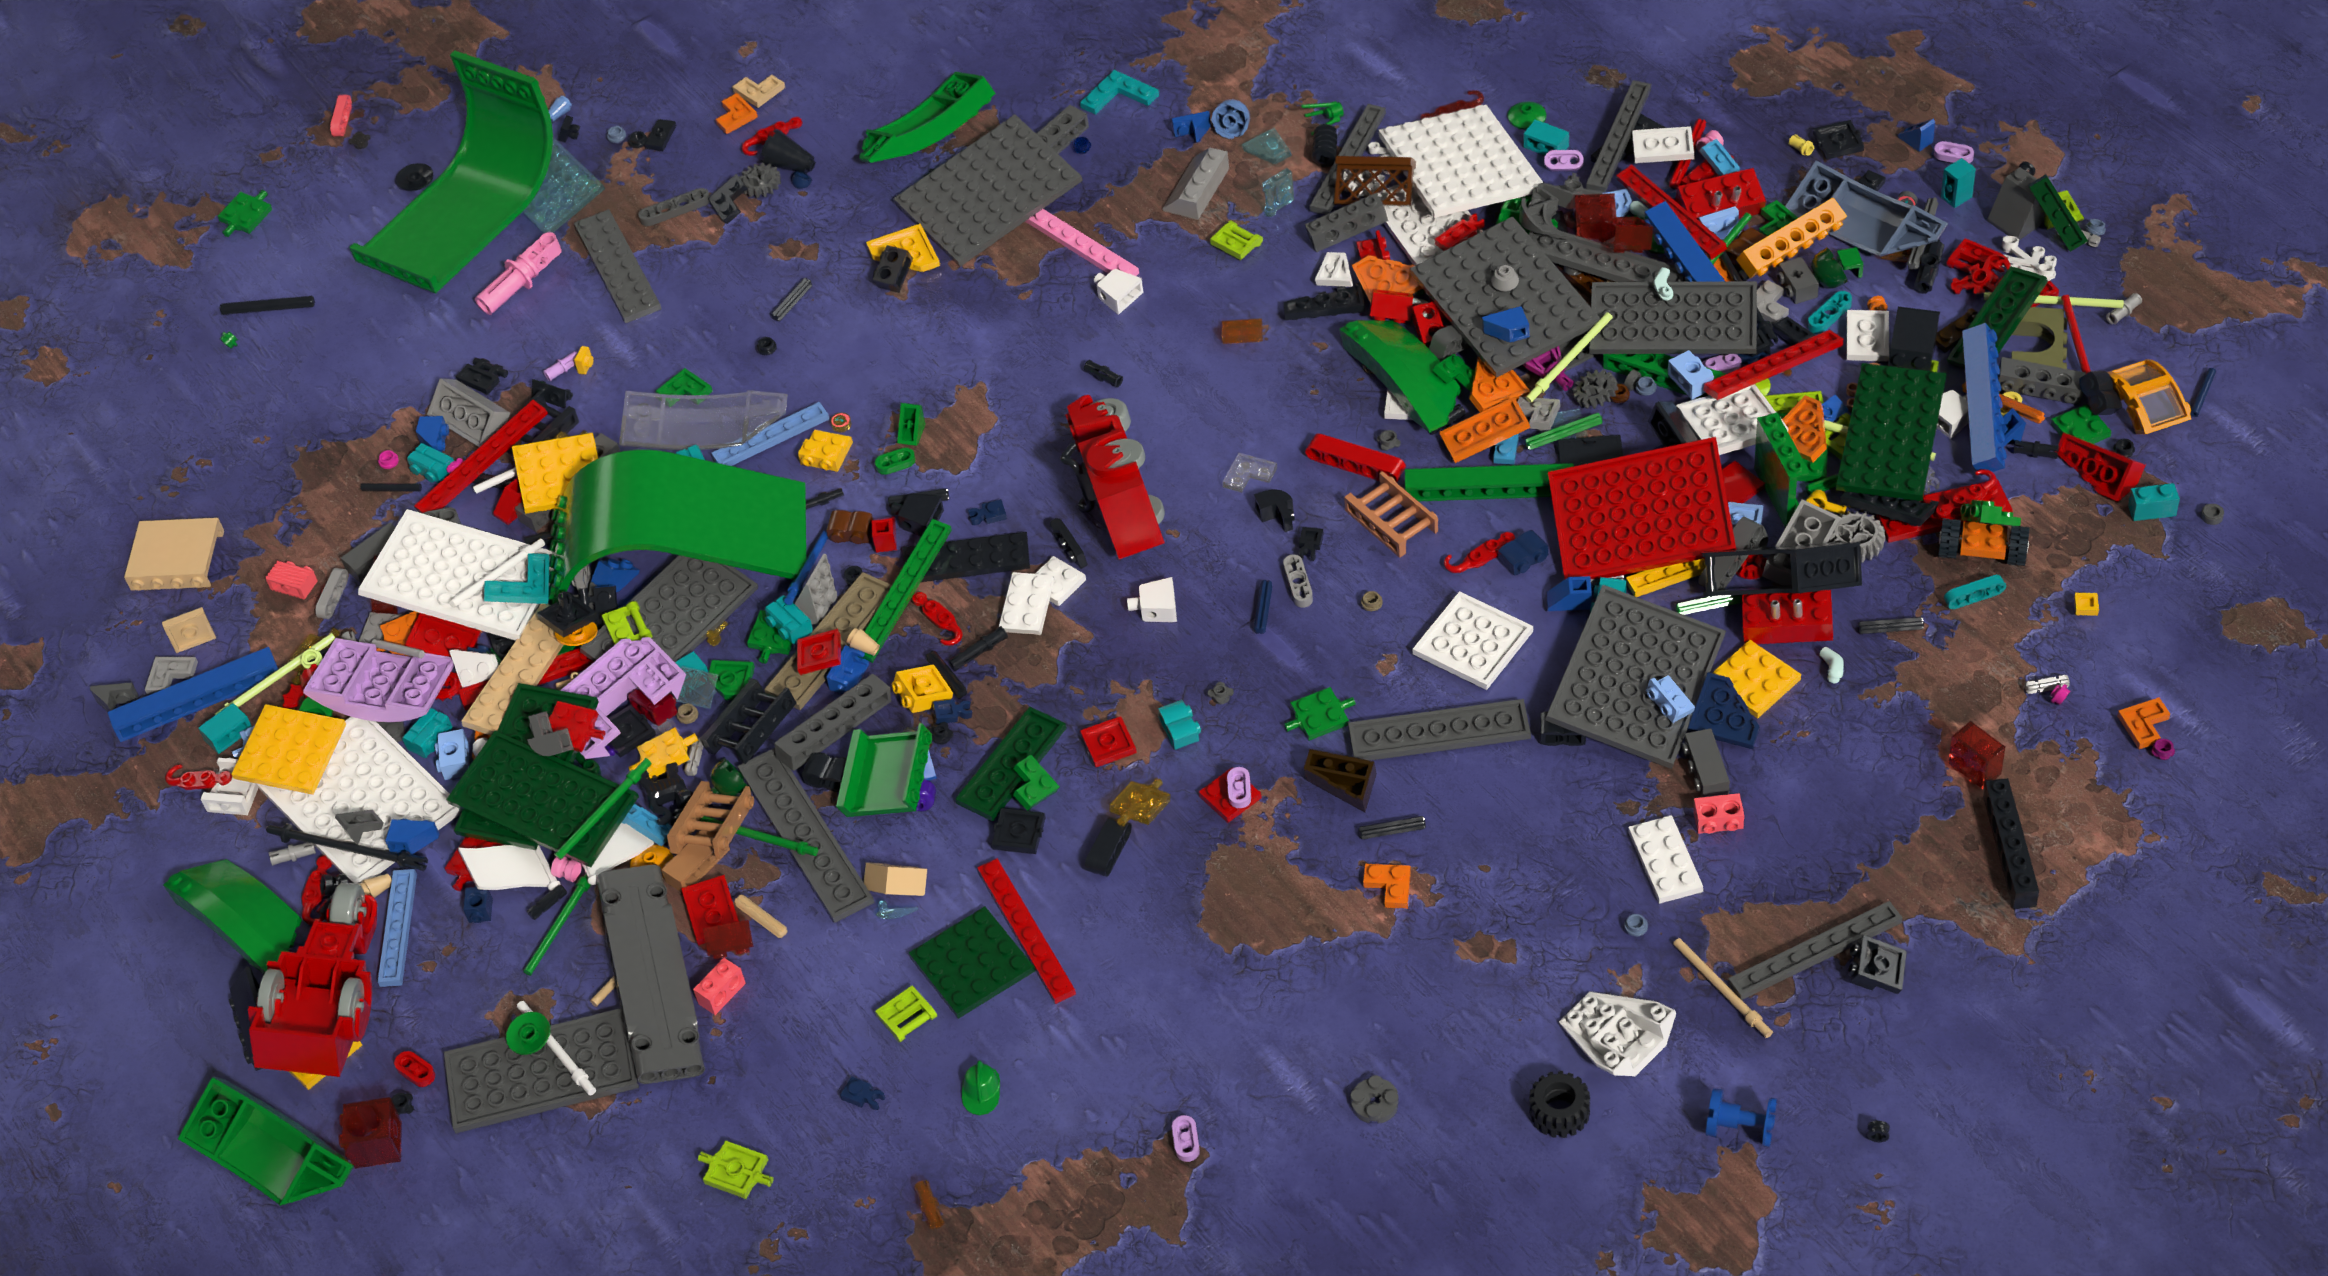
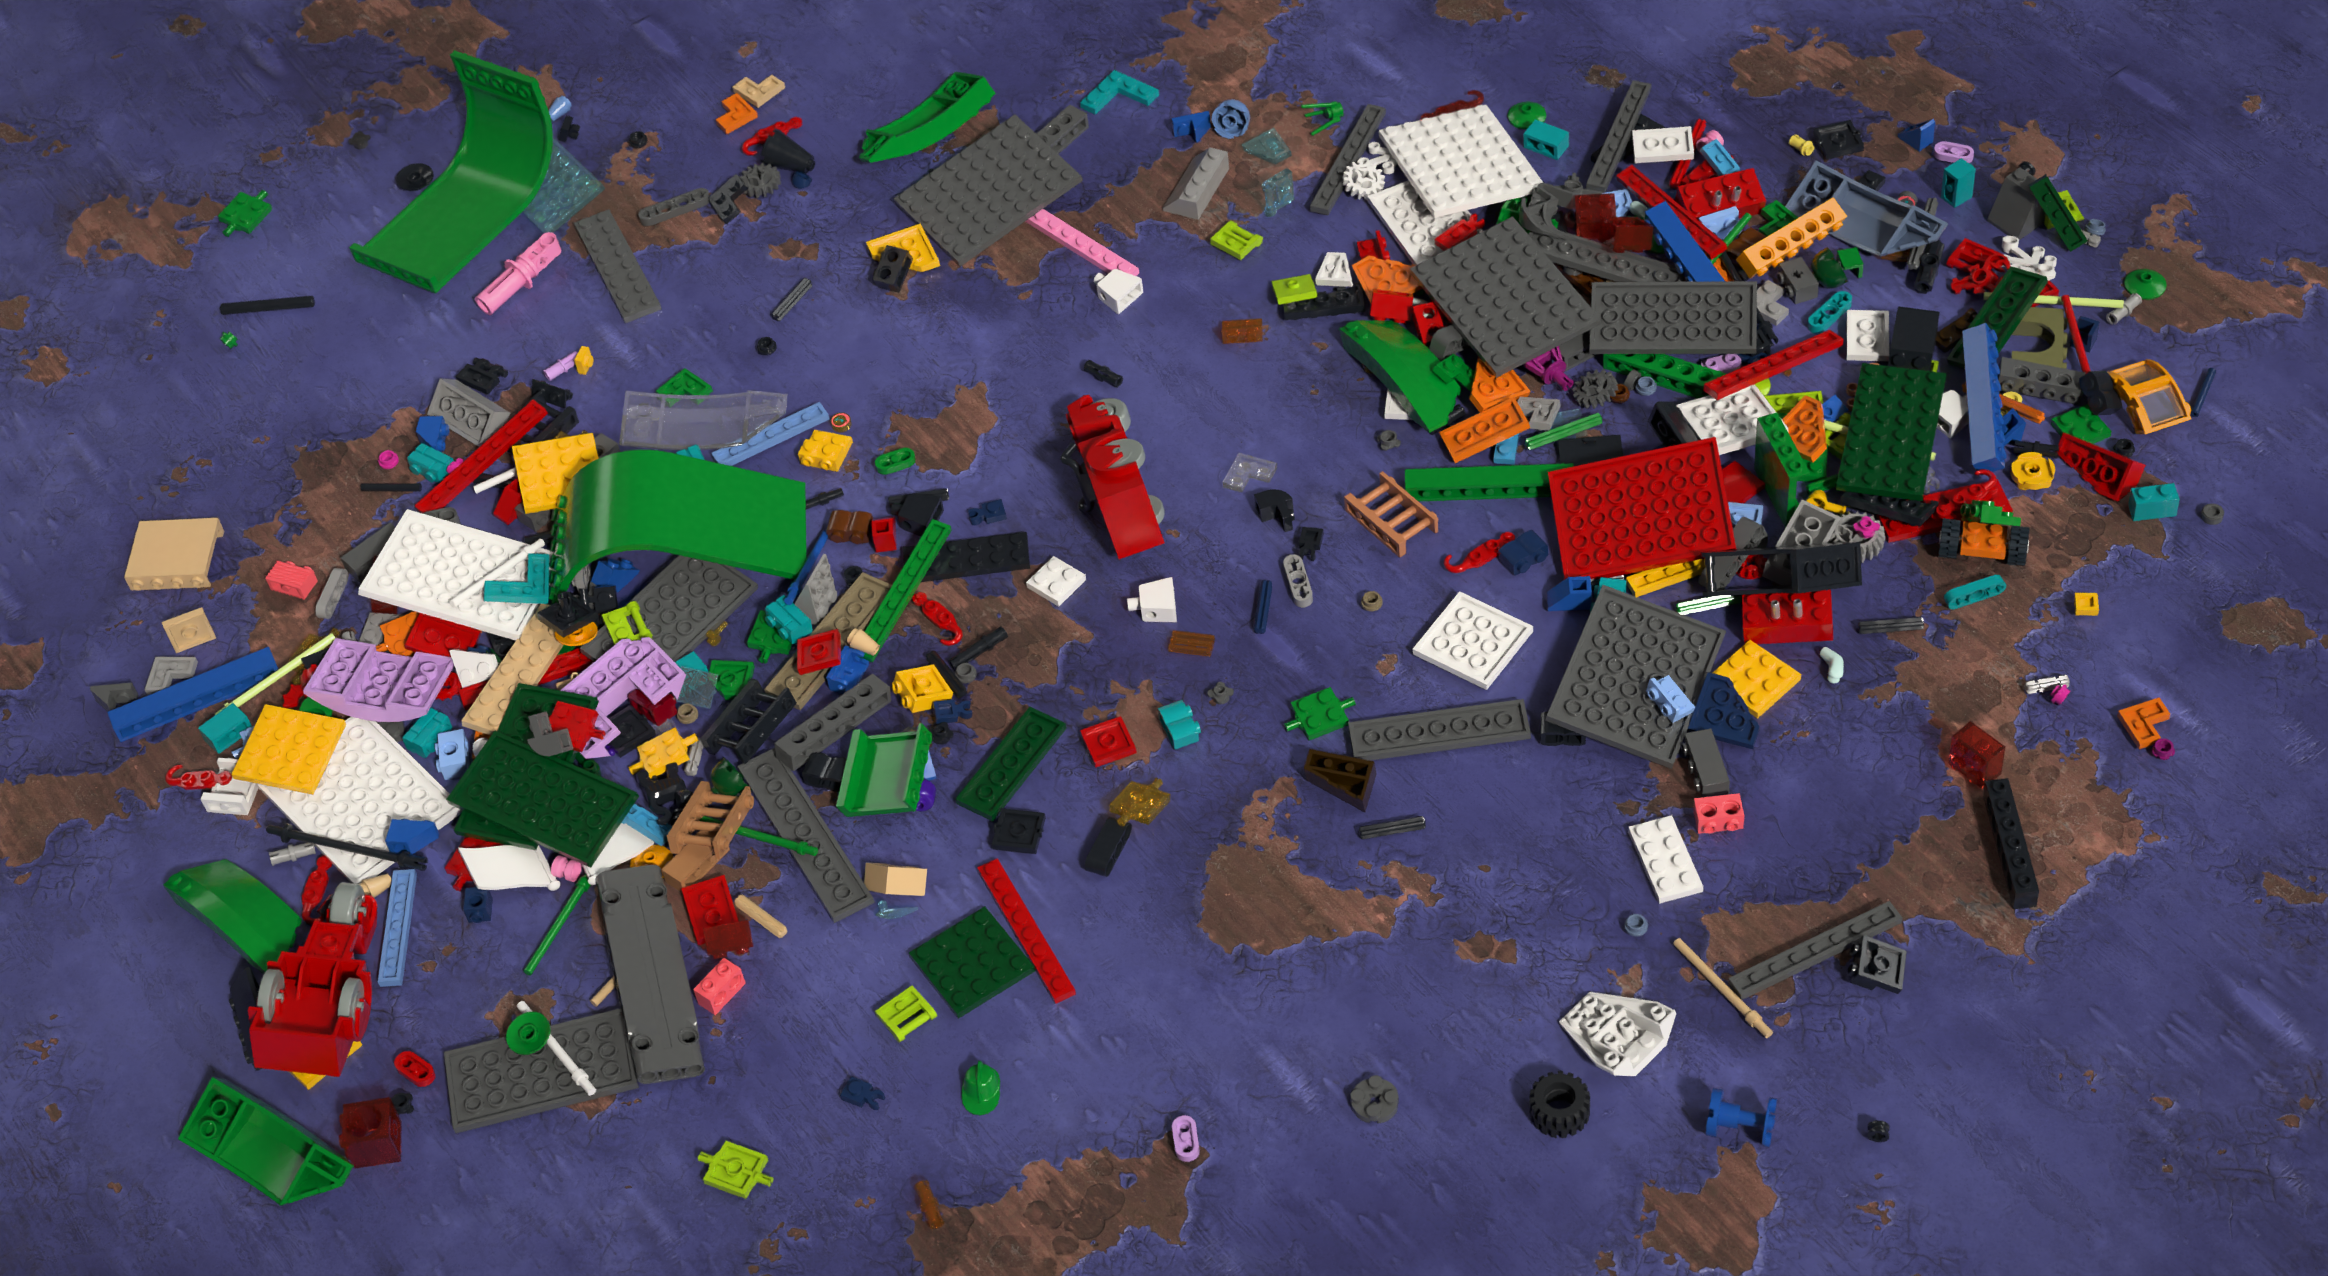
yellowish green plate [301,649,323,669] -> none
black wheel [320,874,348,896] -> none
coral beam [331,95,352,137] -> none
dark grey slope [335,809,384,845] -> none
light grey bar [372,639,425,659] -> none
black axle [527,885,567,920] -> none
green bar [554,758,652,860] -> none
sand blue plate [607,126,626,143] -> none
black plate [645,119,676,151] -> none
green slope [897,403,926,446] -> none
white plate [999,572,1055,635] -> none
green plate [1013,755,1060,811] -> none
black hinge [1050,518,1088,569] -> none
clear blue plate [1073,137,1091,154] -> none
red plate [1199,767,1262,823] -> none
lavender plate [1227,767,1251,808] -> none
dark grey brick [1305,193,1388,253] -> none
red beam [1305,433,1406,483] -> none
black piece [1312,124,1338,167] -> none
reddish brown fence [1334,156,1416,206] -> none
orange plate [1363,864,1411,908] -> none
blue slope [1482,306,1530,343] -> none
light grey cone [1491,265,1519,292] -> none
yellowish green bar [1526,312,1613,403] -> none
lavender plate [1544,150,1583,171] -> none
light aqua arm [1653,267,1673,301] -> none
light blue brick [1668,350,1714,400] -> none
black plate [1772,316,1815,345] -> none
orange bush [1867,296,1888,311] -> none
none -> dark grey plate [955,663,977,683]
none -> clear orange tile [1168,630,1215,657]
none -> lime plate [1271,274,1317,305]
none -> dark pink plate [1853,516,1880,538]
none -> yellow plate [2011,452,2055,490]
none -> dark blue panel [2070,316,2100,353]
none -> green dish [2124,269,2167,300]

